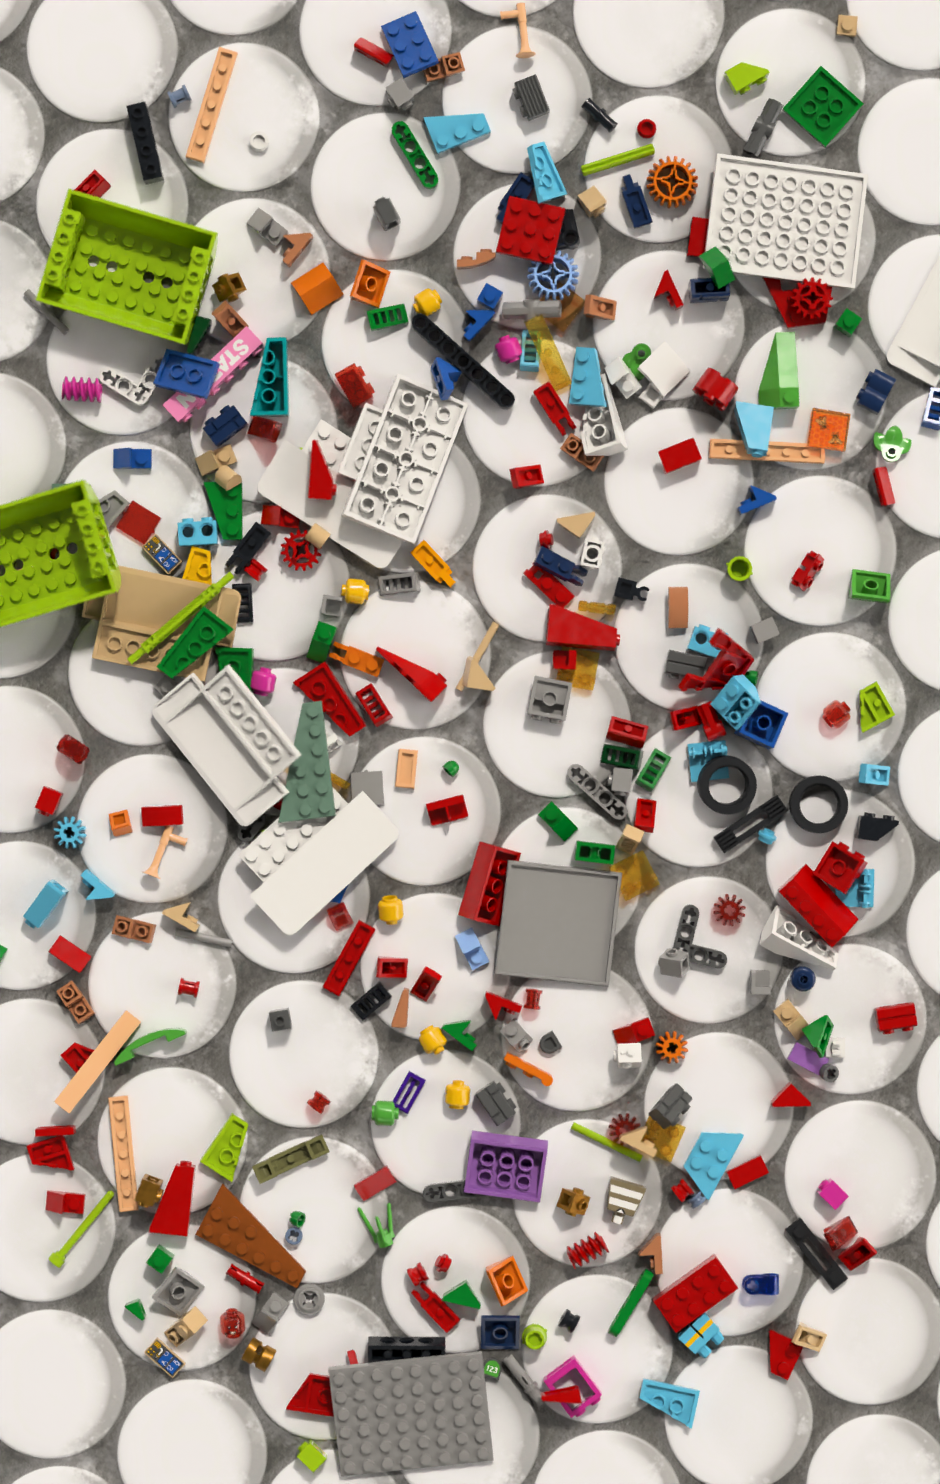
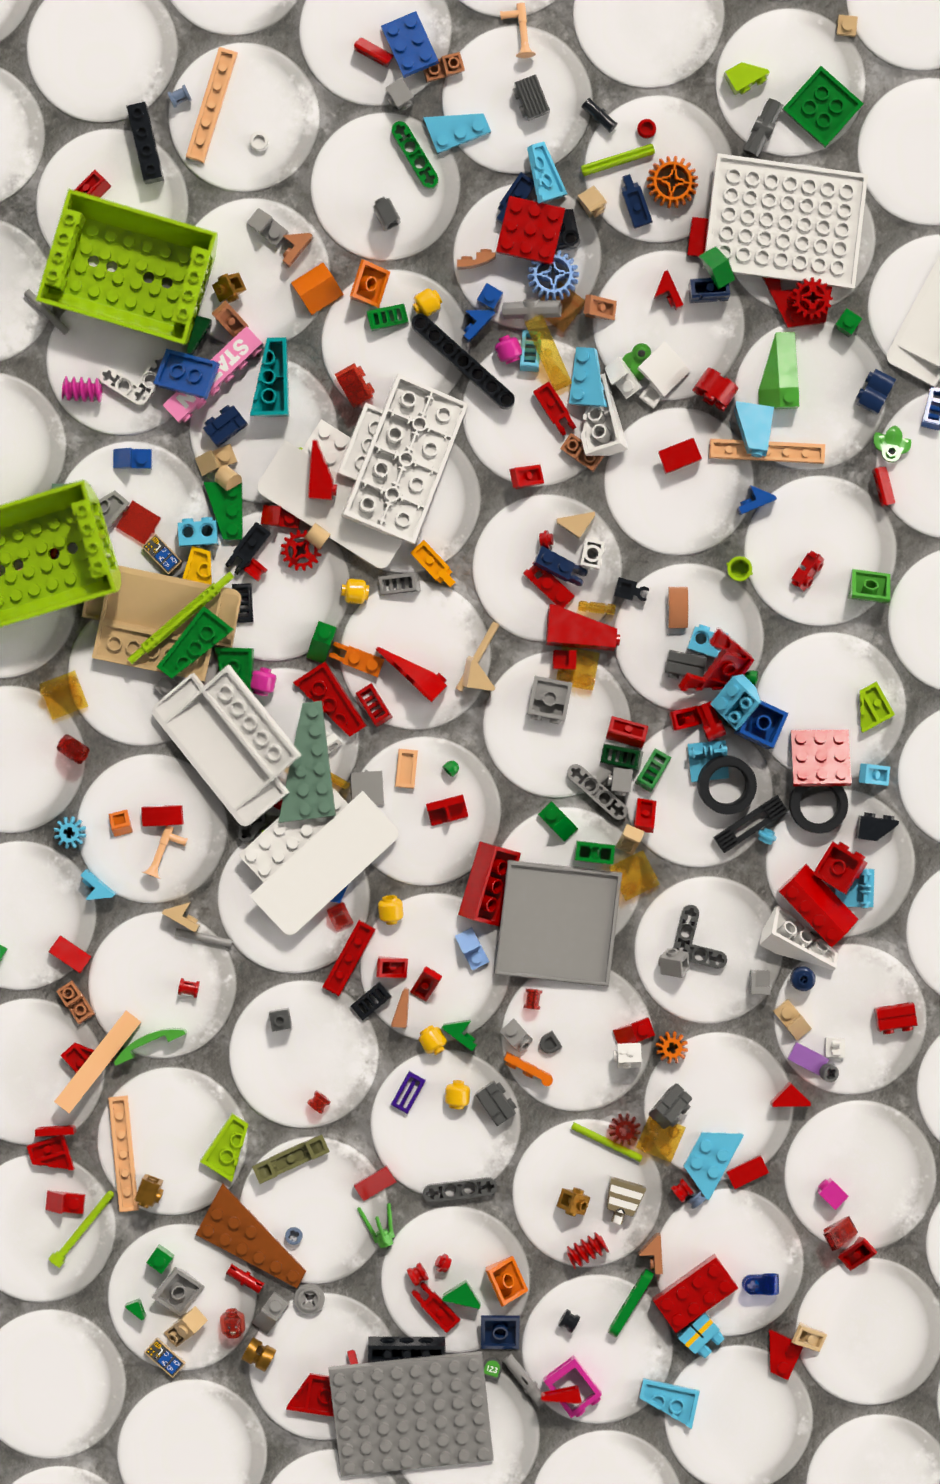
medium azure slope [23,879,68,928] -> none
red brick [35,786,64,817] -> none
nougat slope [112,915,156,943] -> none
red slope [149,1161,196,1236] -> none
clear red slope [247,416,282,443] -> none
green hinge [289,1211,306,1228] -> none
lime brick [297,1439,327,1472] -> none
light grey panel [321,595,343,617] -> none
bright green head [372,1101,399,1126] -> none
blue slope [430,357,462,400] -> none
medium lavender slope [464,1130,548,1202] -> none
red slope [485,991,522,1020] -> none
lime piece [522,1324,547,1350] -> none
tan slope [619,1126,657,1157] -> none
clear red gear [713,894,746,926] -> none
light grey panel [750,617,779,644] -> none
black container [785,1218,848,1290] -> none
green slope [802,1015,834,1058] -> none
clear orange tile [807,408,851,452] -> none
clear red head [822,700,851,728] -> none
none -> clear yellow hinge [39,670,88,720]
none -> plate [790,730,851,787]

